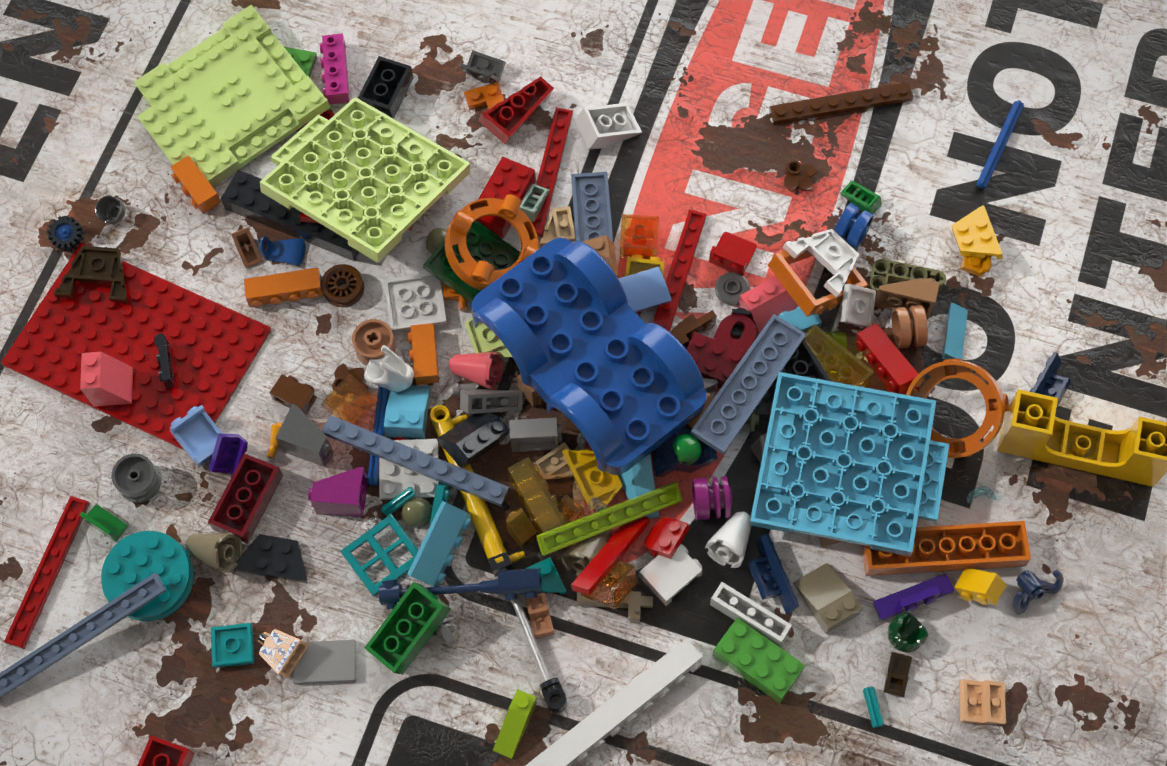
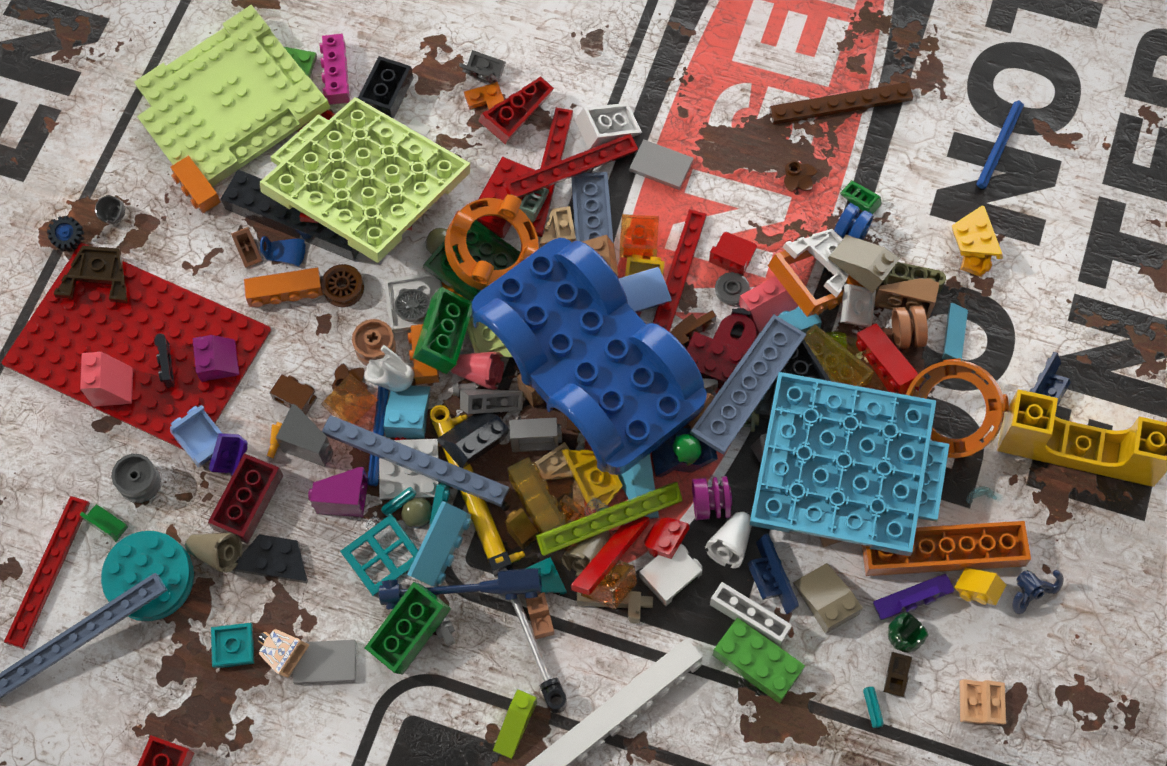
none -> magenta slope [193,335,239,382]
none -> dark grey wheel [395,289,430,322]
none -> green brick [413,287,472,374]
none -> red plate [503,133,638,198]
none -> light grey tile [629,140,694,190]
none -> slope [828,235,899,293]

